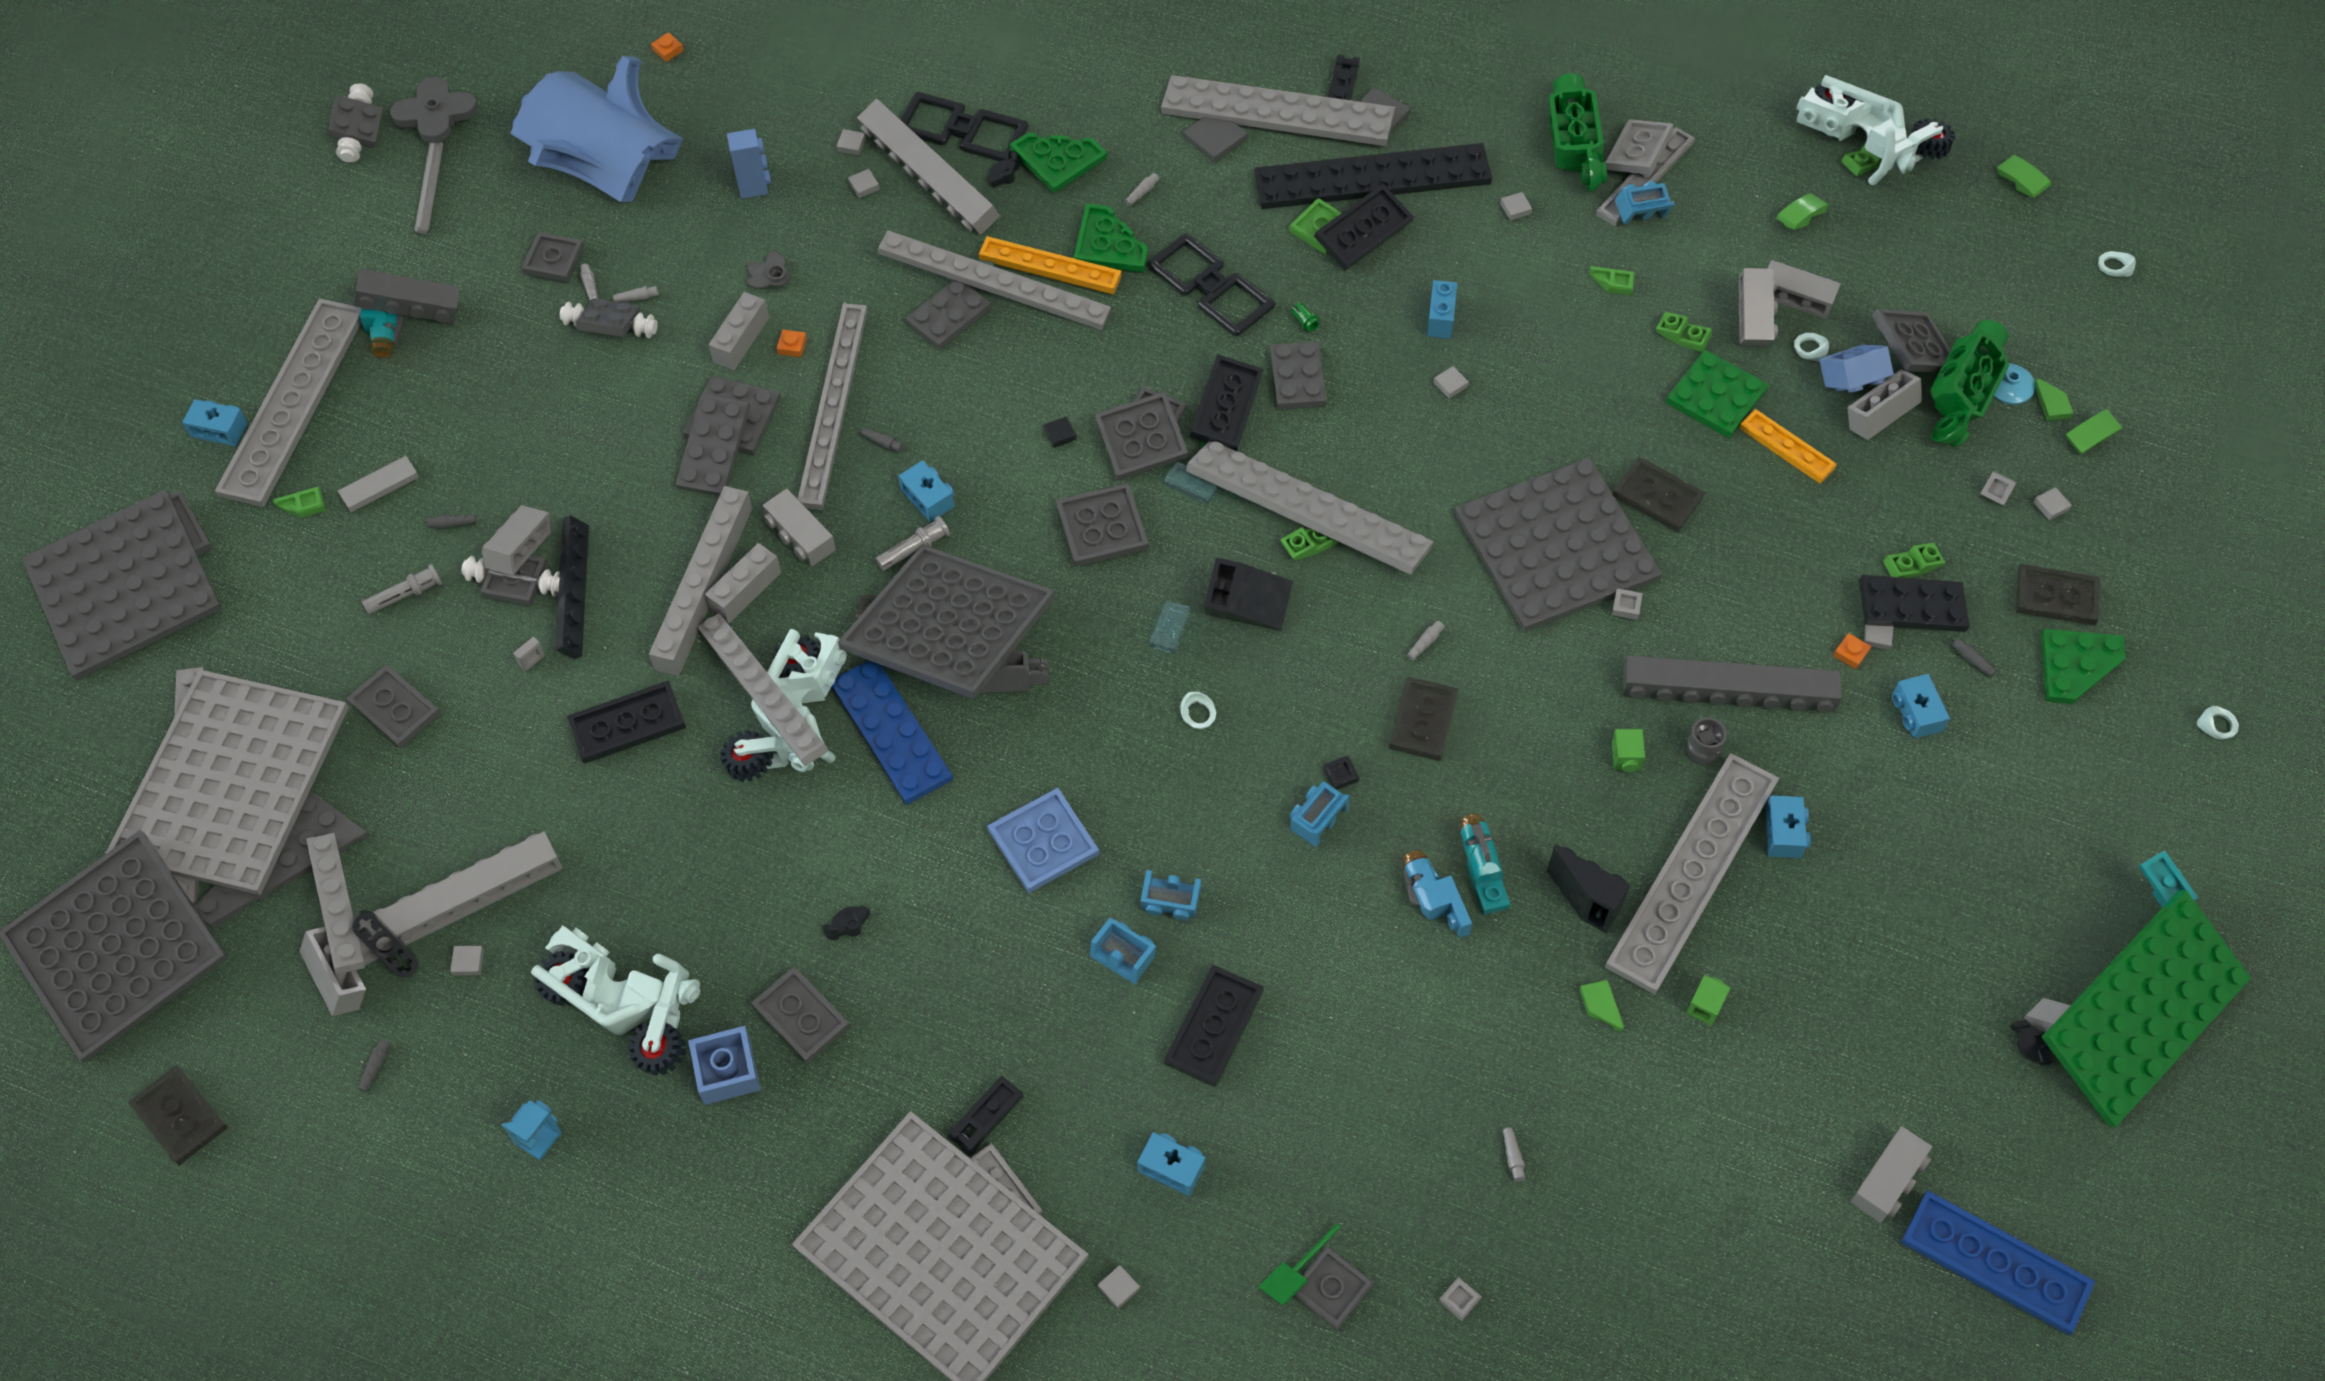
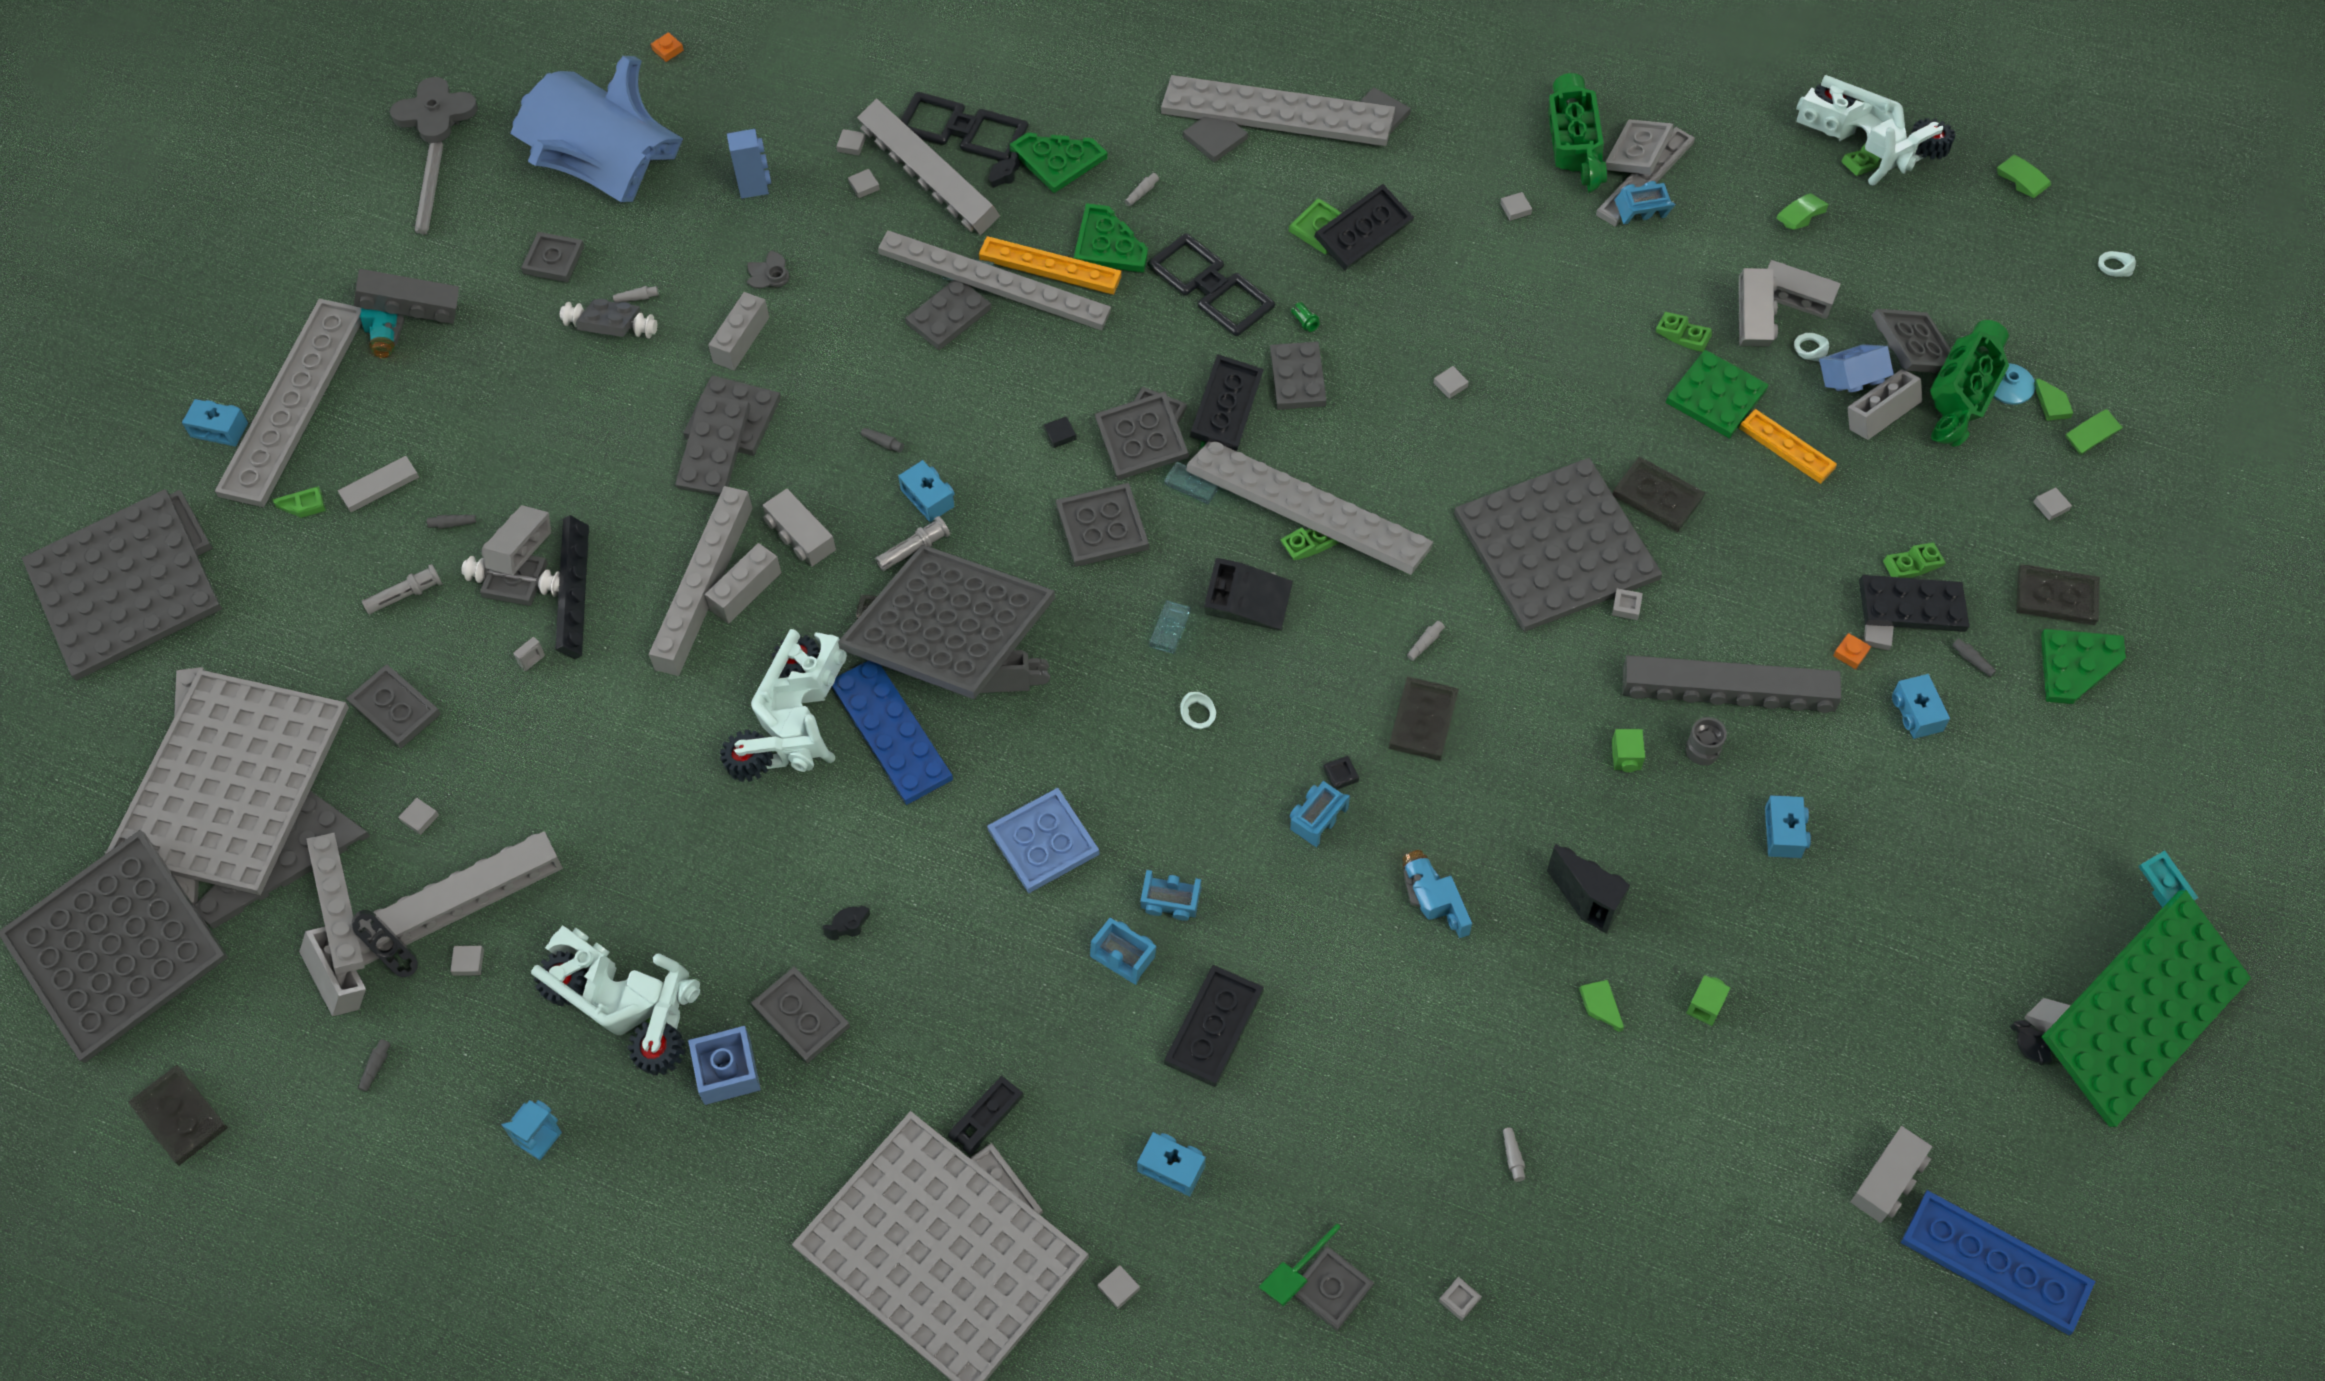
dark grey plate [327,83,383,162] -> none
black plate [567,680,686,764] -> none
light grey animal [580,264,598,303] -> none
light grey plate [697,613,828,766] -> none
orange plate [776,329,807,358] -> none
light grey plate [798,303,868,510] -> none
black plate [1254,143,1492,209] -> none
black plate [1328,54,1360,100] -> none
dark azure brick [1427,280,1457,339] -> none
teal plate [1459,814,1510,915] -> none
bright green tile [1589,266,1635,296] -> none
light grey plate [1605,753,1779,995] -> none
light grey plate [1981,471,2017,505] -> none
light aqua piece [2197,706,2239,740] -> none
none -> light grey tile [398,798,439,835]

